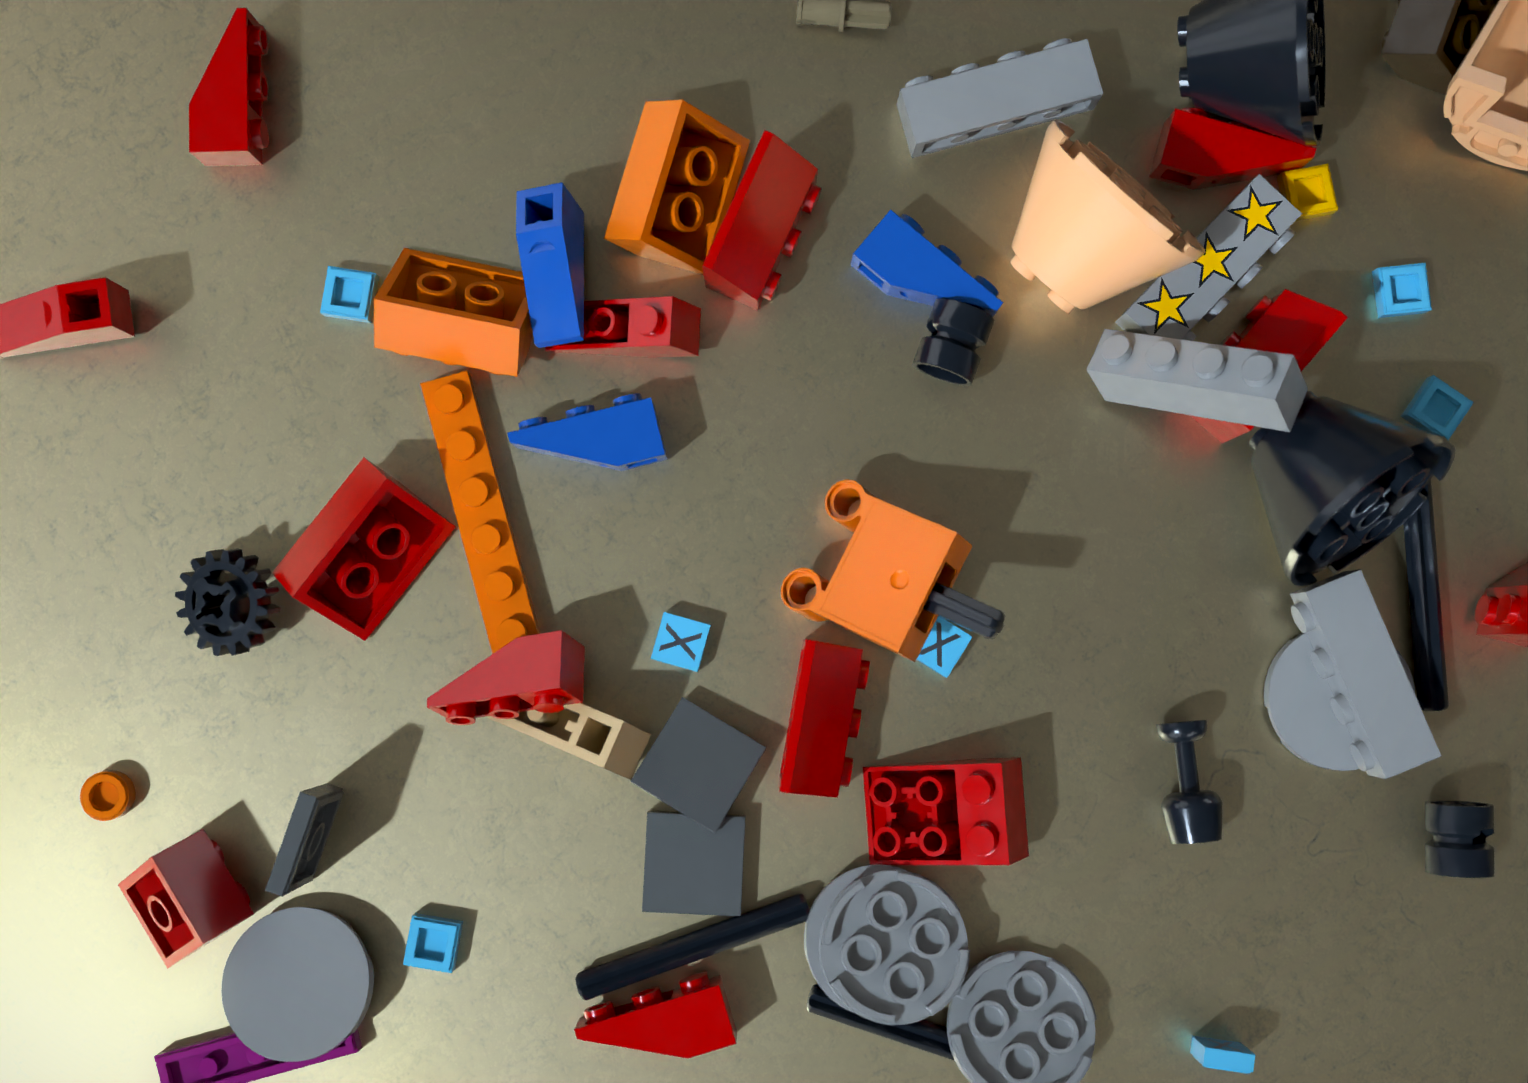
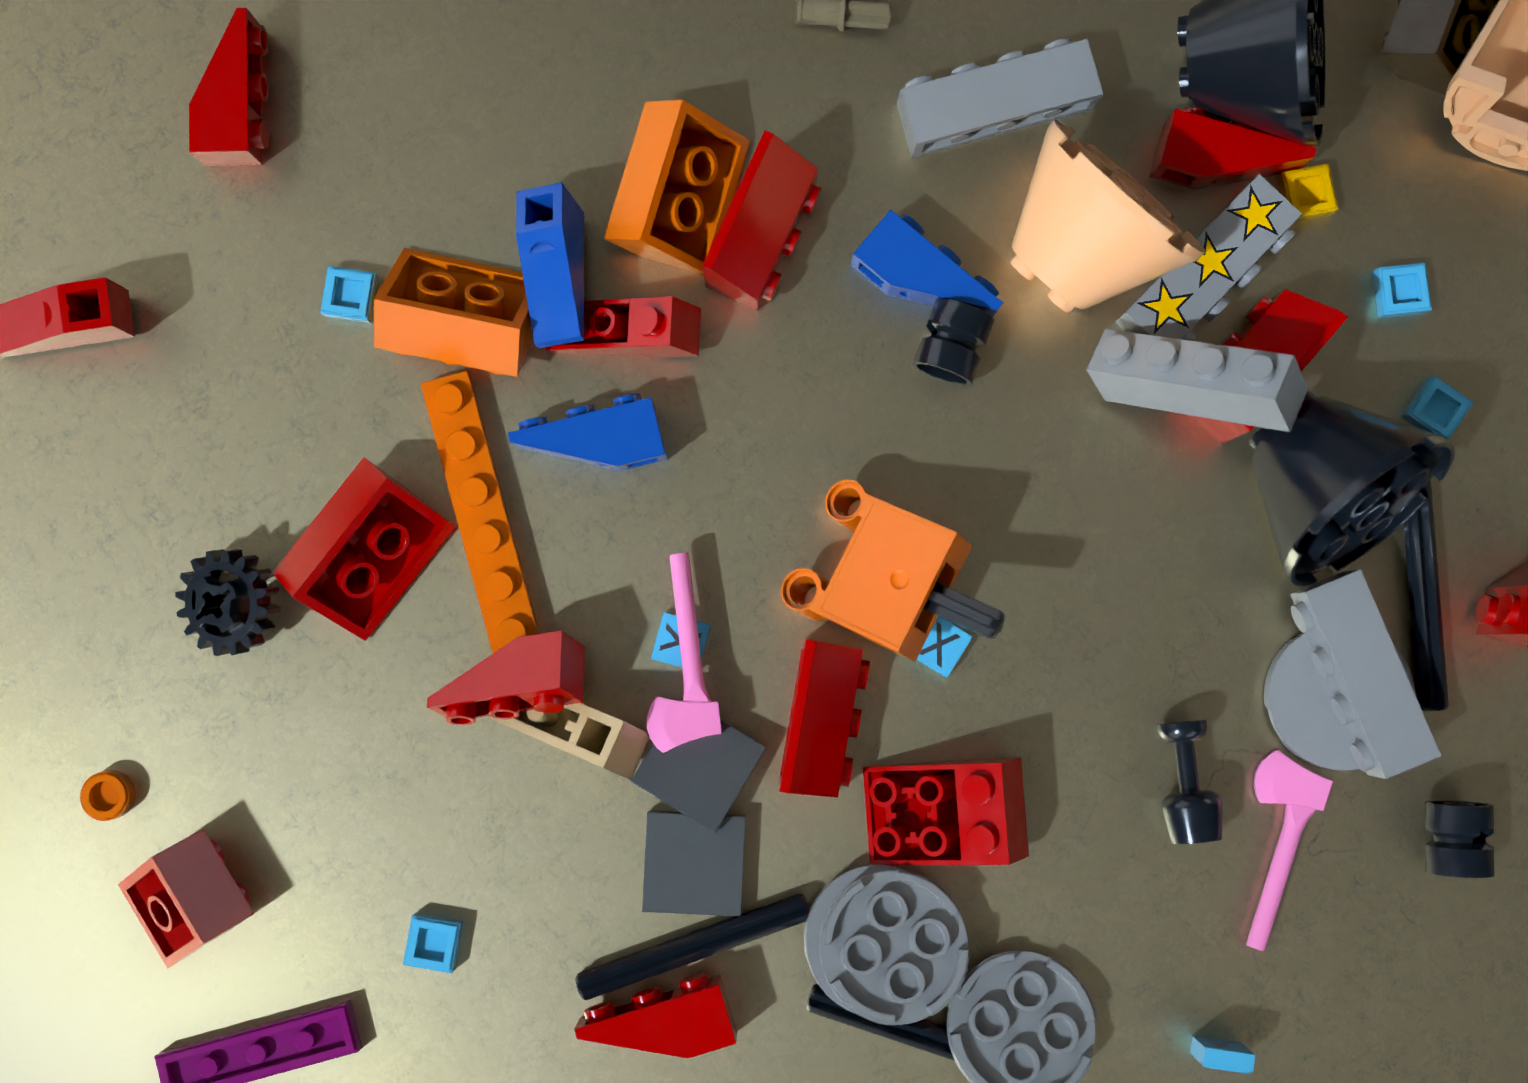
light grey tile [221,907,374,1062] -> none
dark grey tile [265,783,344,896] -> none
none -> bright pink piece [646,553,722,753]
none -> bright pink piece [1246,750,1333,952]

